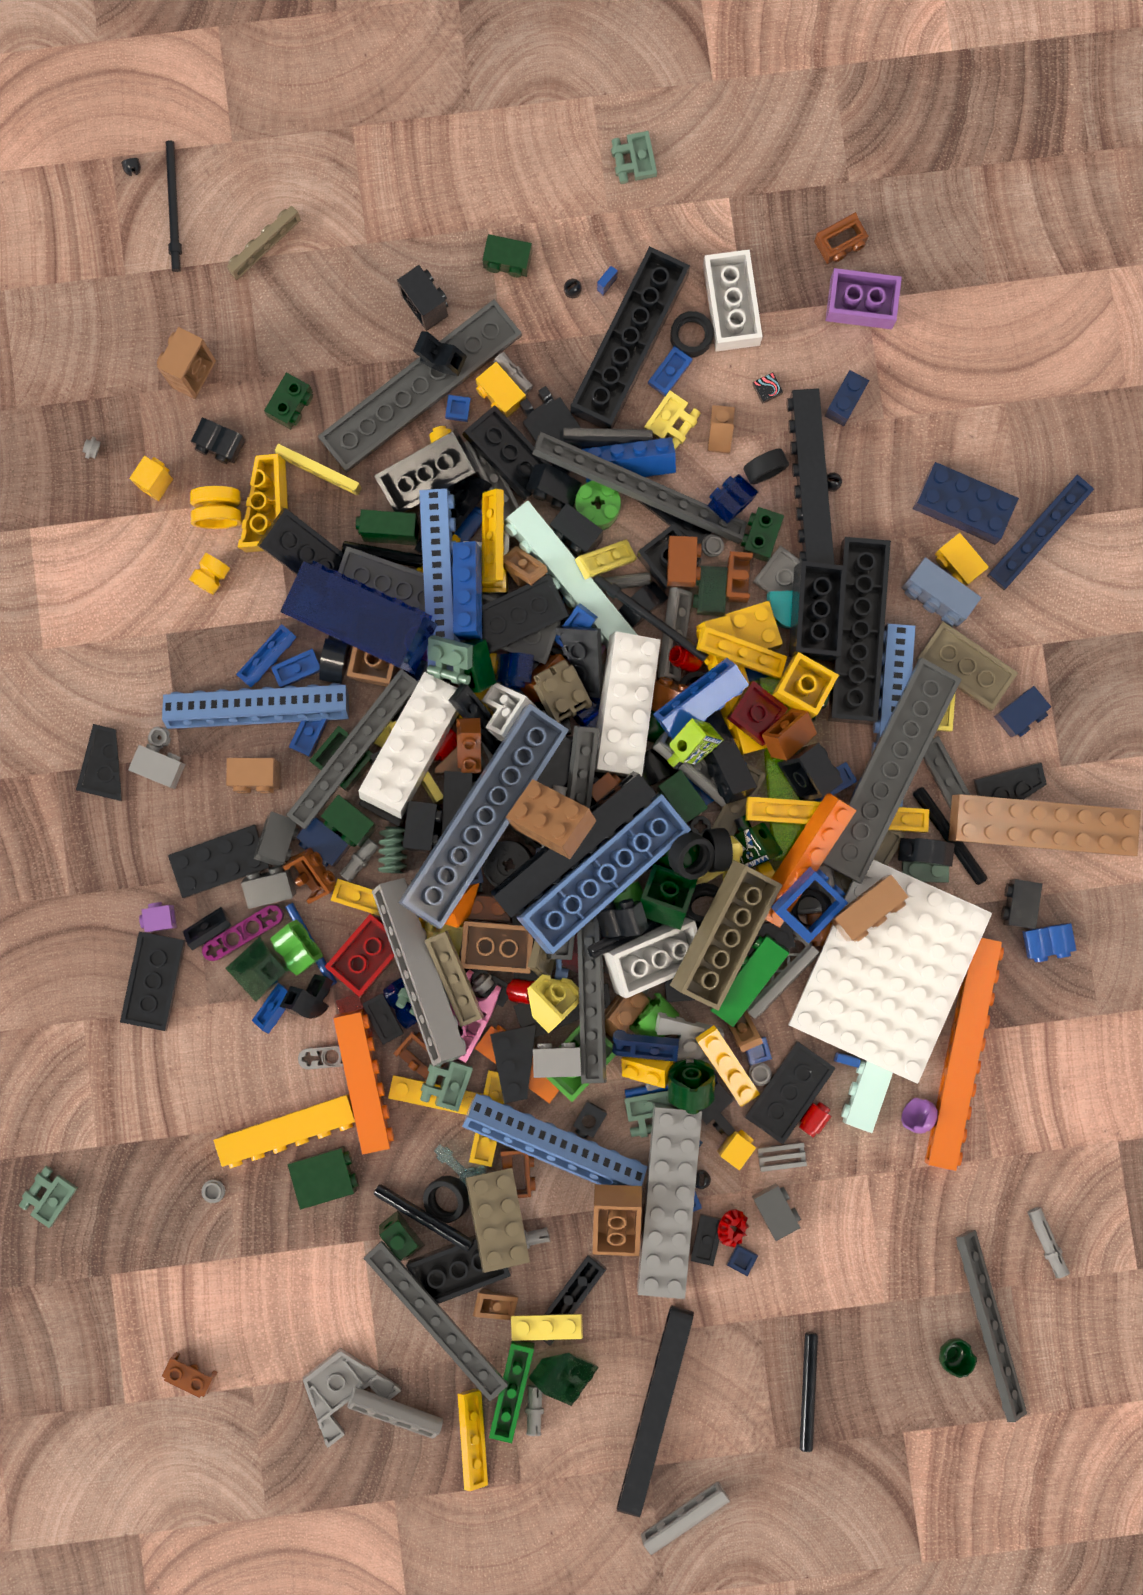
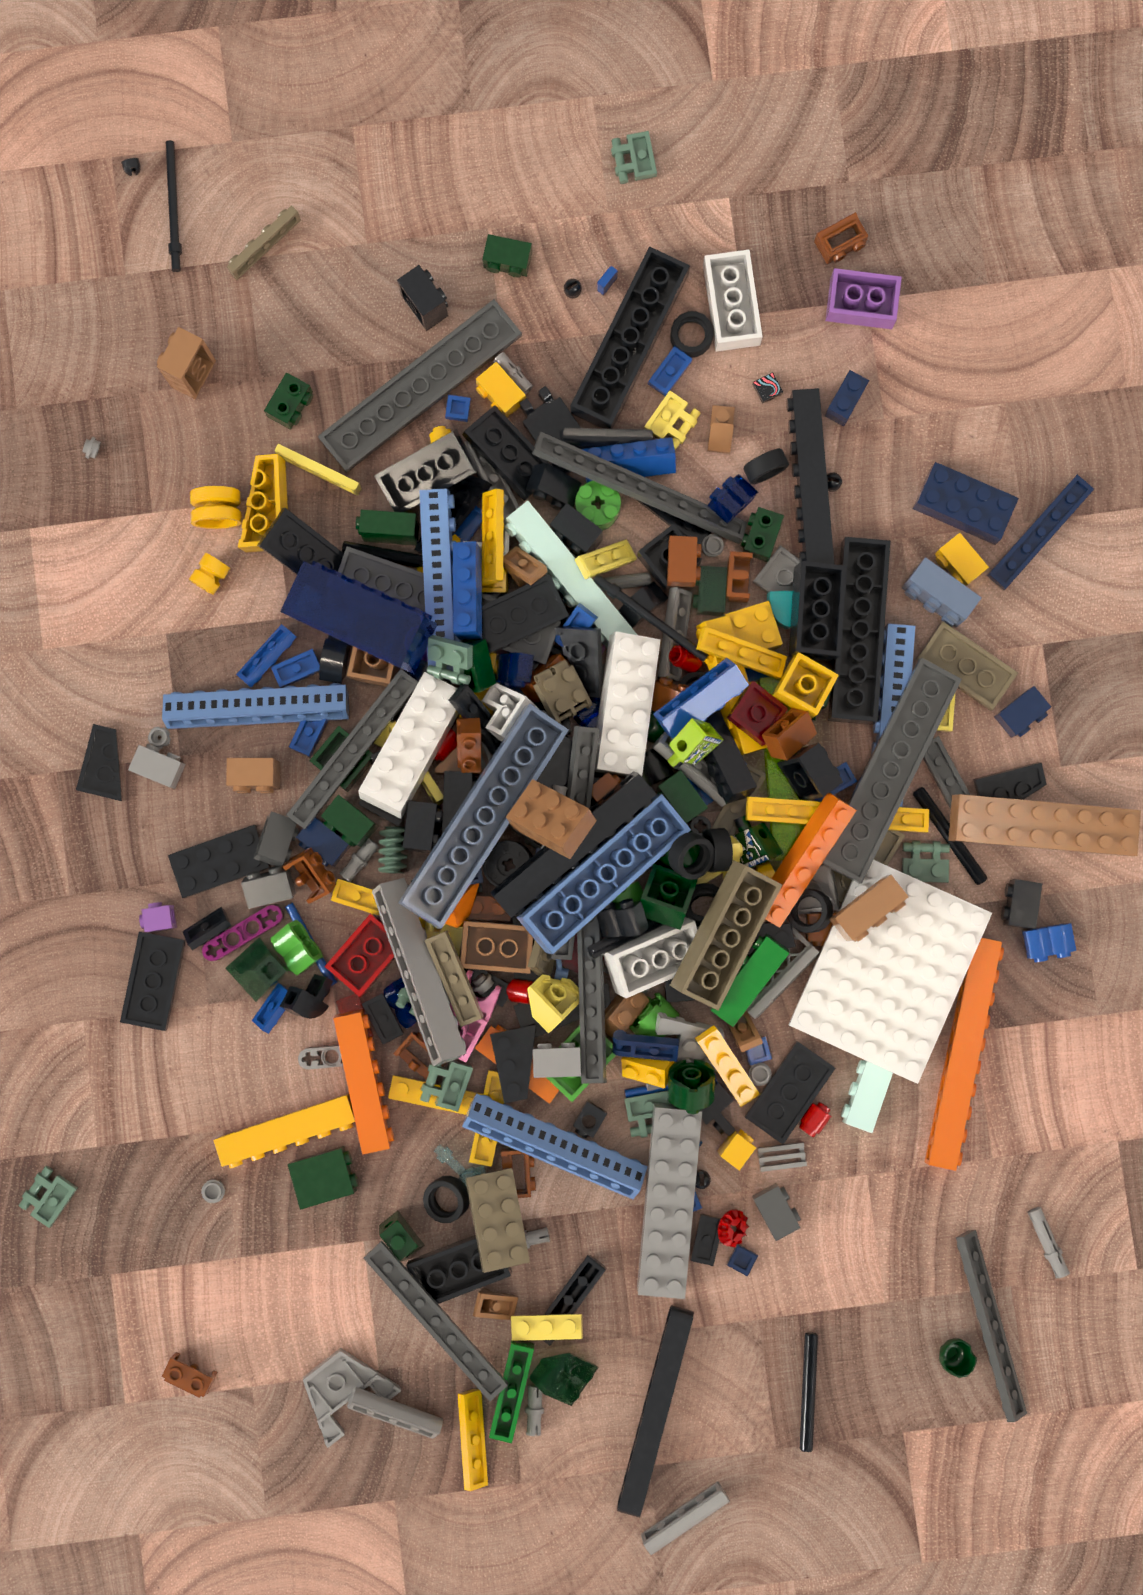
yellow brick [129,456,173,501] -> none
black brick [190,417,246,464] -> none
black axle [374,1184,474,1252] -> none
black brick [413,331,467,376] -> none
medium nougat brick [592,1184,642,1256] -> none
blue window [771,867,848,944] -> none
blue tile [833,1052,861,1068] -> none
black brick [898,838,955,867] -> none
medium lavender hair [901,1098,938,1134] -> none

